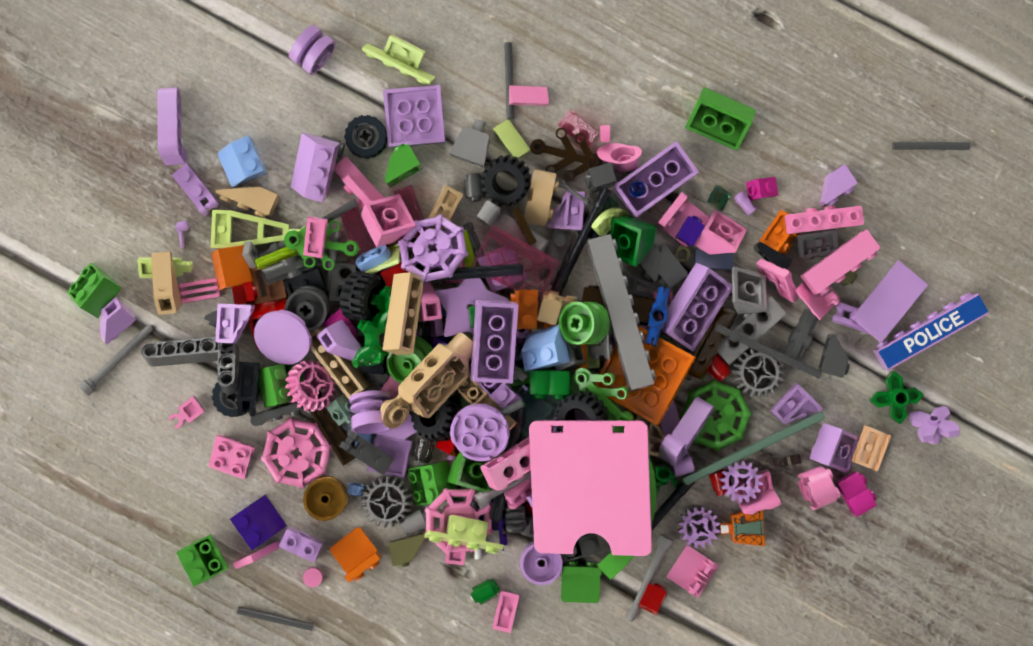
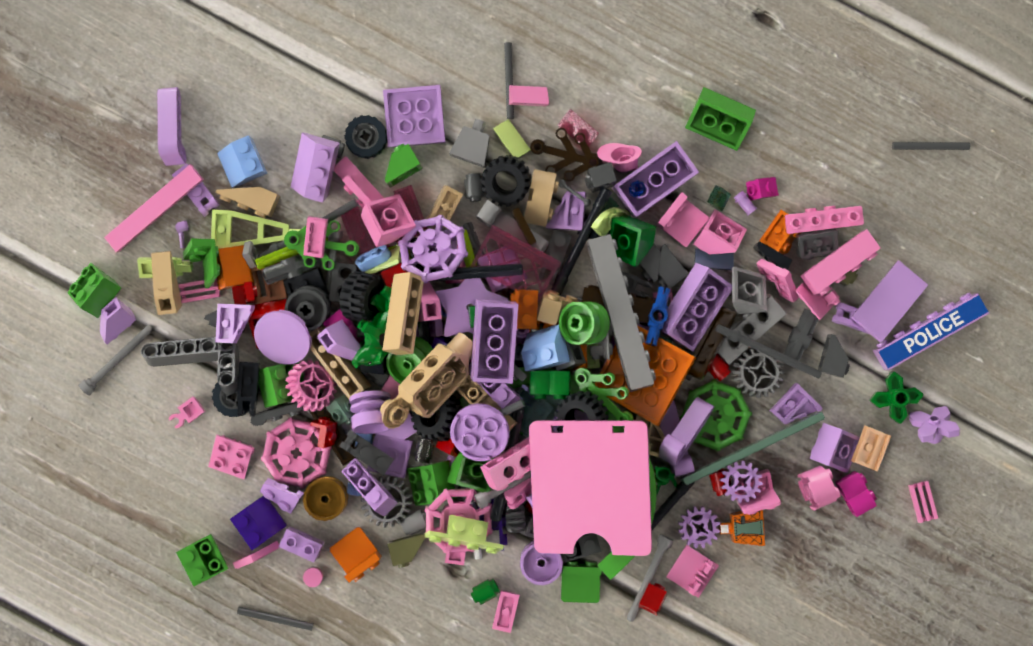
lavender wheel [289,25,336,75] -> none
yellowish green bracket [362,35,435,84] -> none
bright pink axle [600,125,610,142] -> none
olive axle [673,246,691,264] -> none
dark purple brick [675,215,705,247] -> none
dark brown axle [783,454,801,466] -> none
lavender slope [820,164,858,206] -> none
none -> bright pink tile [104,165,204,252]
none -> bright green bracket [183,238,220,288]
none -> lavender wing [260,478,304,514]
none -> red bracket [311,417,337,449]
none -> lavender slope [341,458,398,516]
none -> bright pink tile [908,481,938,523]

